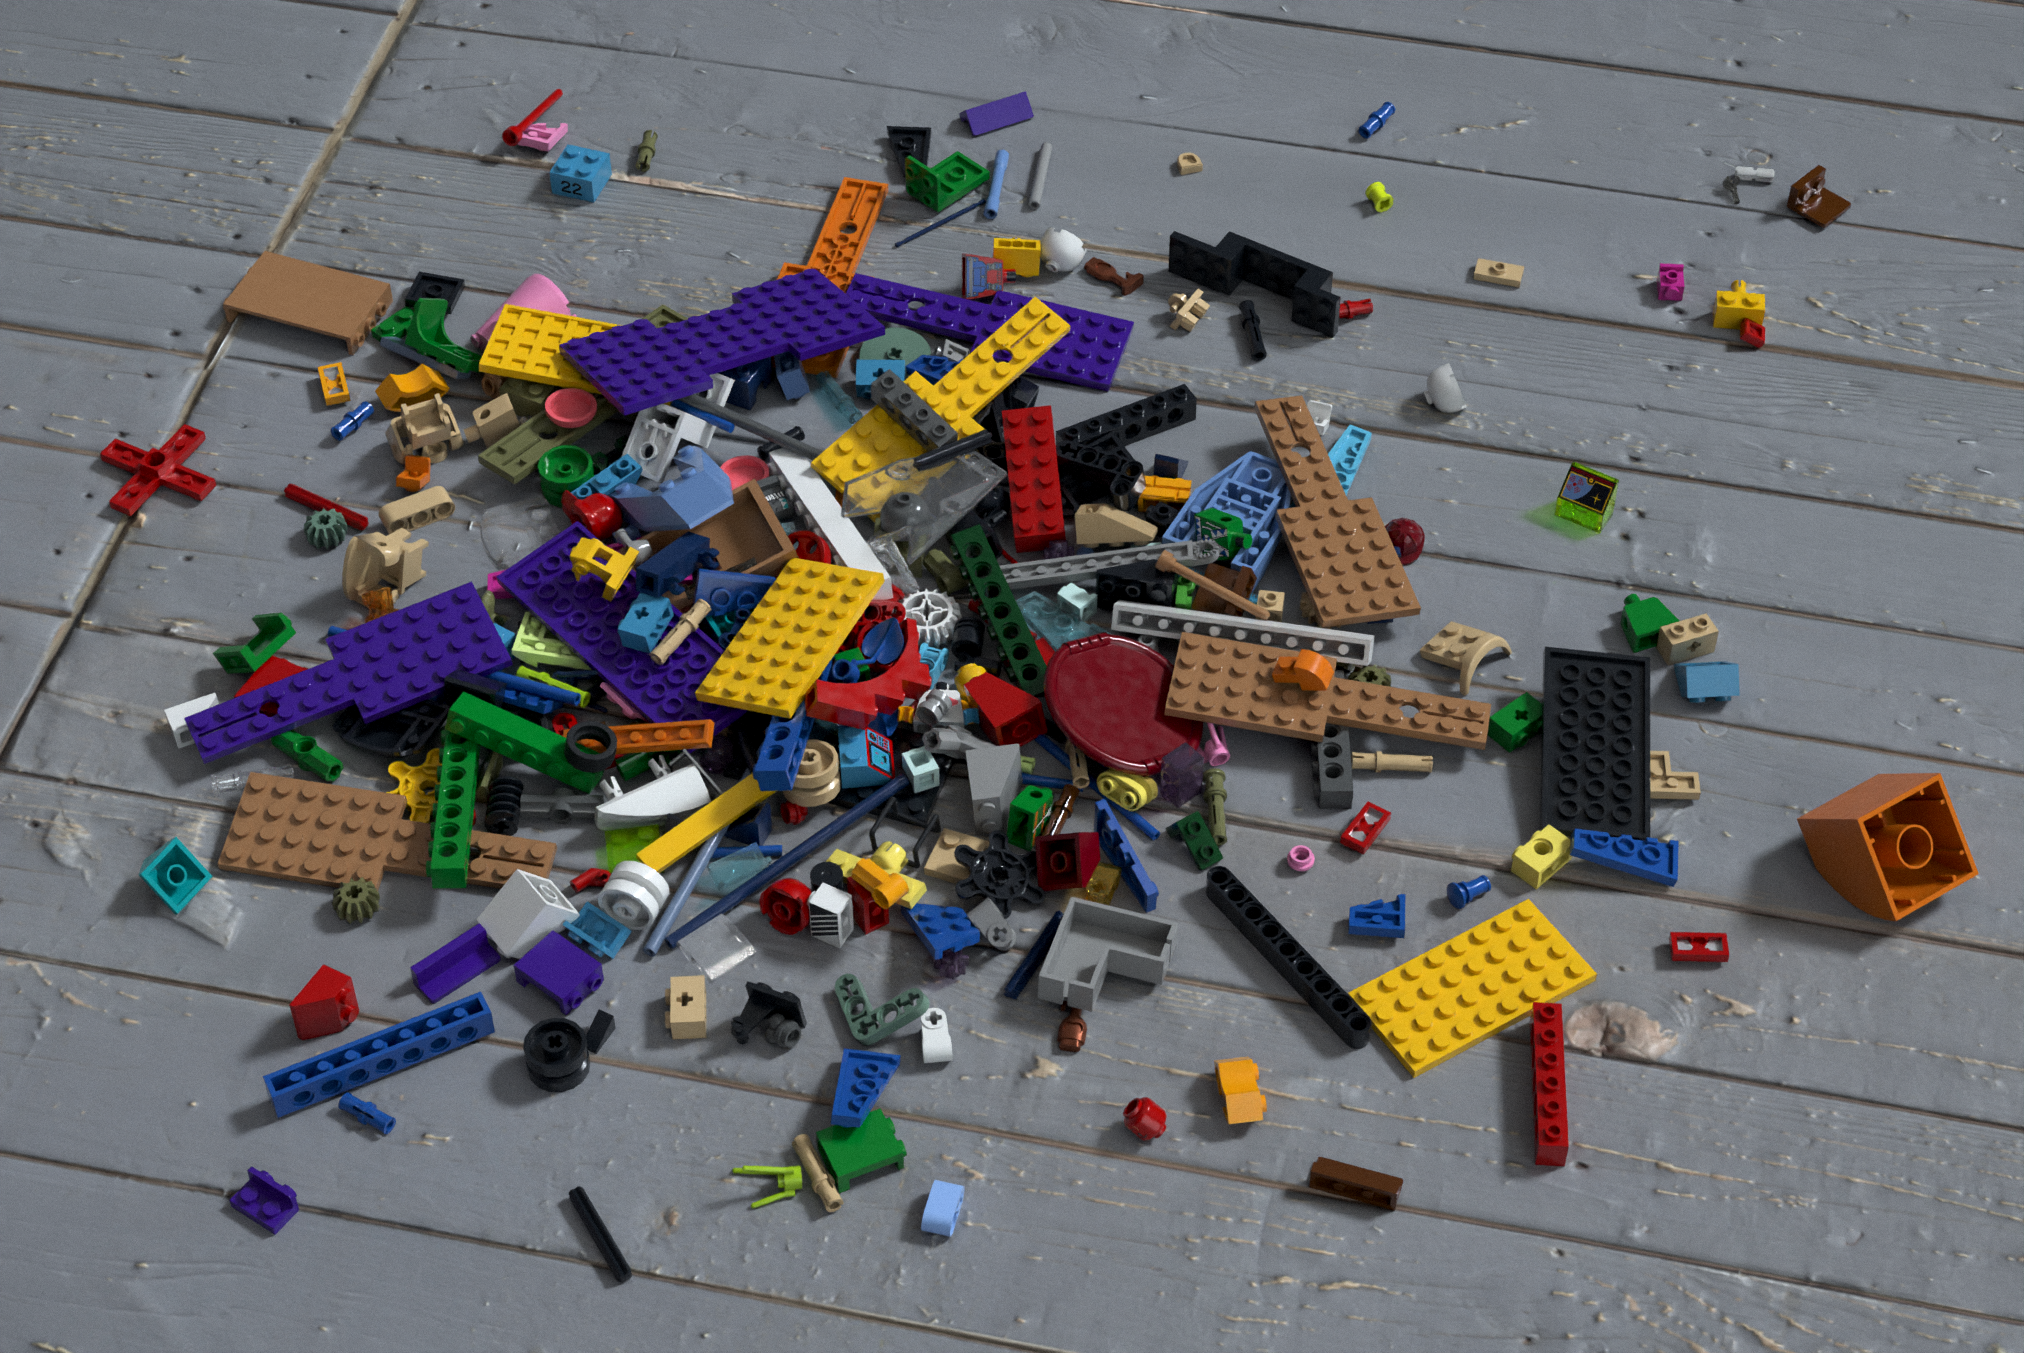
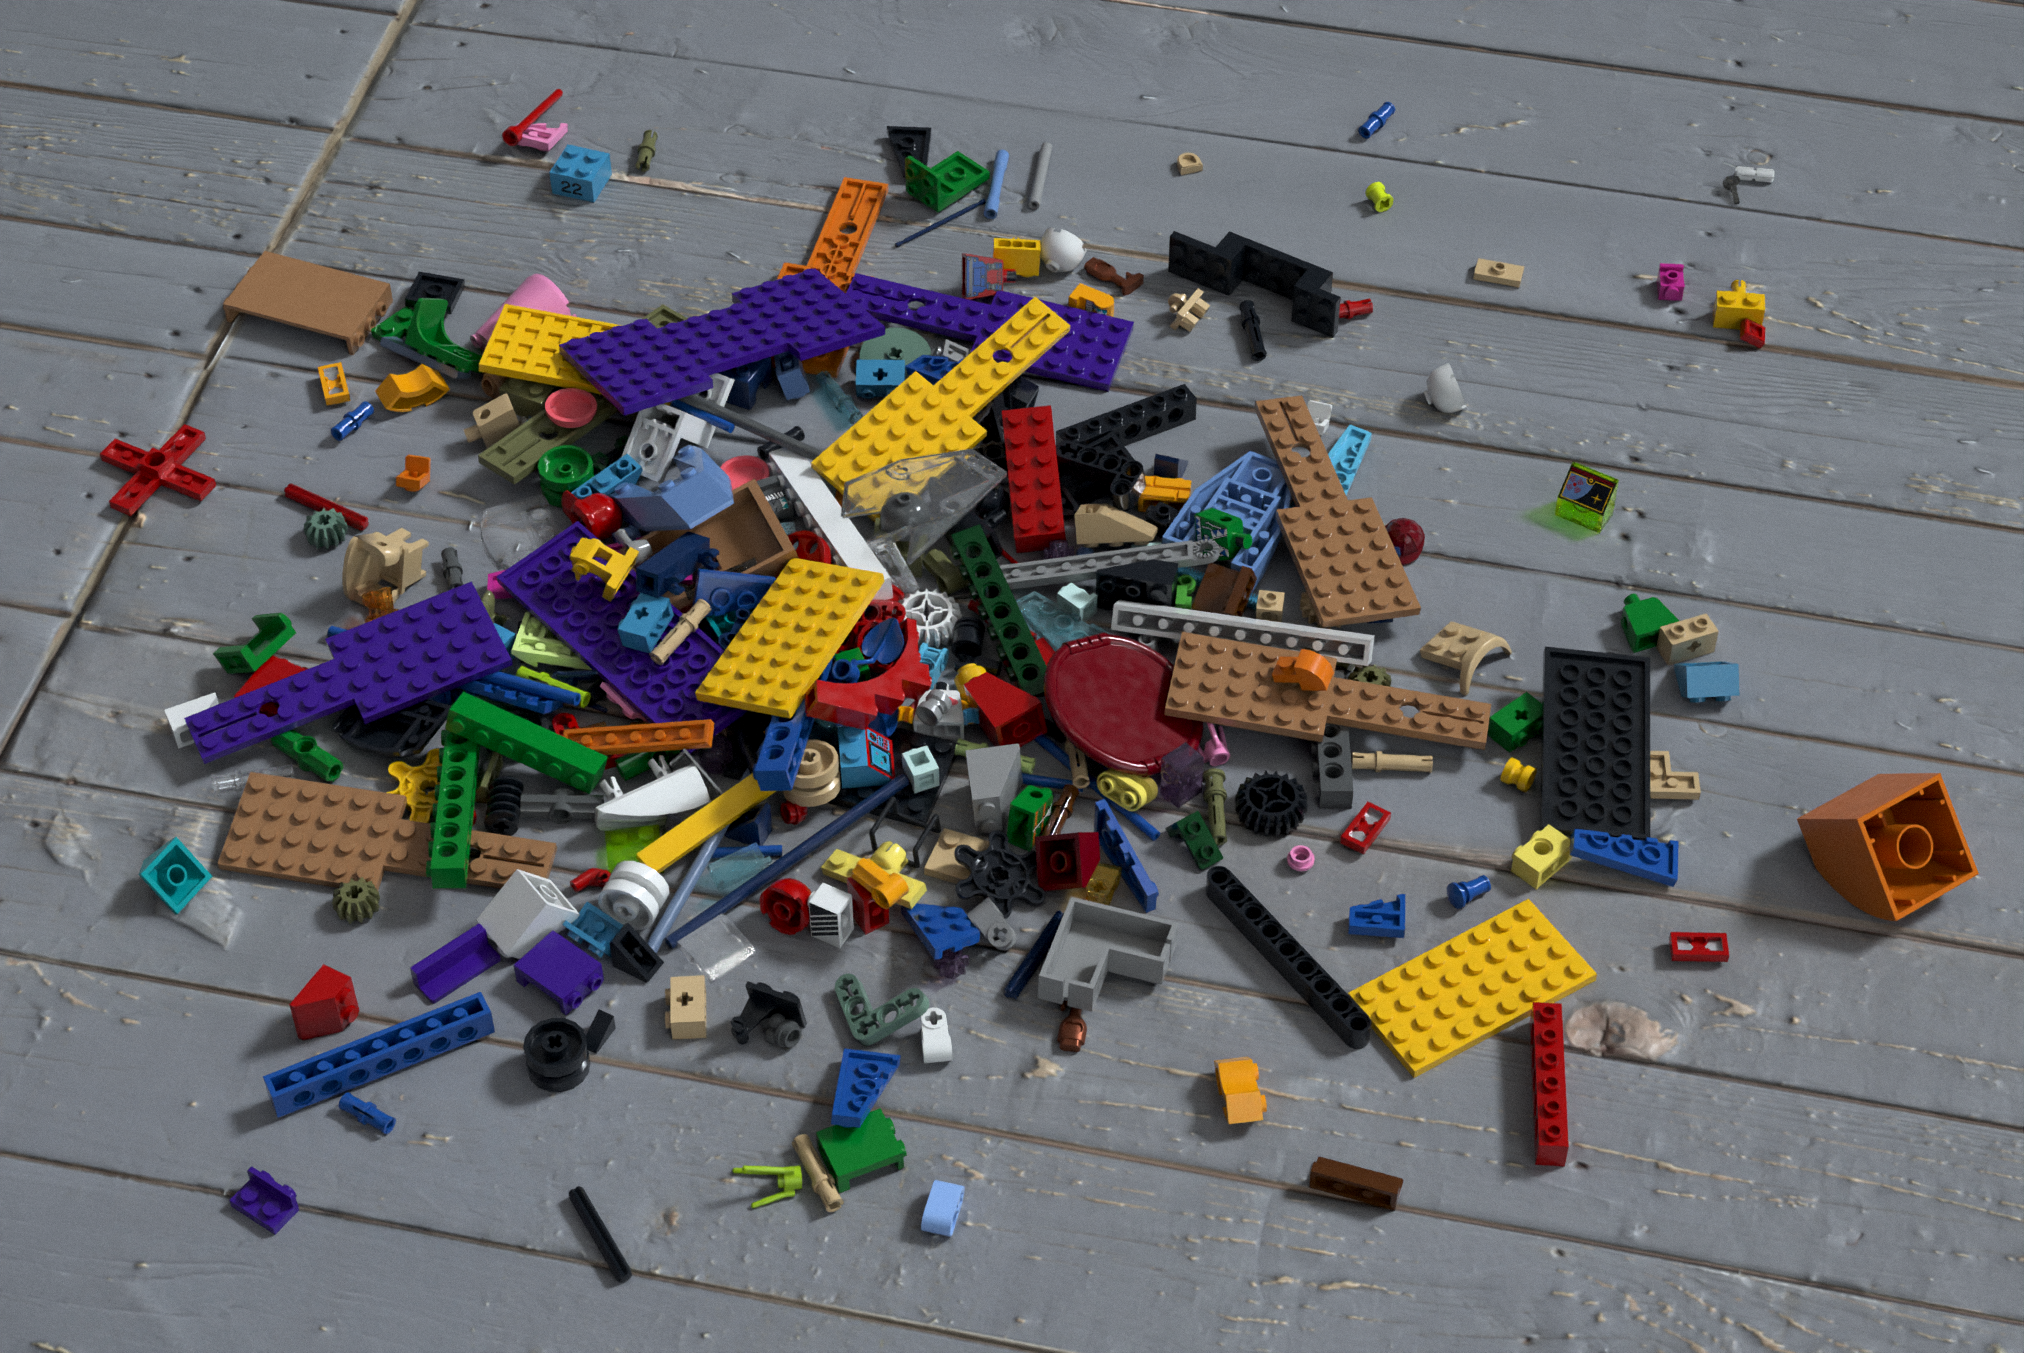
tan beam [378,486,455,534] -> none
tan piece [385,393,464,465] -> none
tan tile [421,441,448,463] -> none
black slope [444,669,507,708] -> none
black tyre [564,721,617,773] -> none
black piece [810,862,844,892] -> none
dark grey brick [871,369,958,452] -> none
black axle [913,429,992,471] -> none
light grey piece [922,725,996,759] -> none
dark purple panel [959,91,1034,136] -> none
red head [1123,1097,1167,1141] -> none
medium nougat piece [1155,550,1270,620] -> none
reddish brown bracket [1787,165,1851,228] -> none
none -> dark grey pin [441,547,464,591]
none -> black slope [609,923,664,983]
none -> light orange leg [1068,283,1114,317]
none -> black gear [1235,770,1308,837]
none -> yellow wheel [1500,757,1537,793]

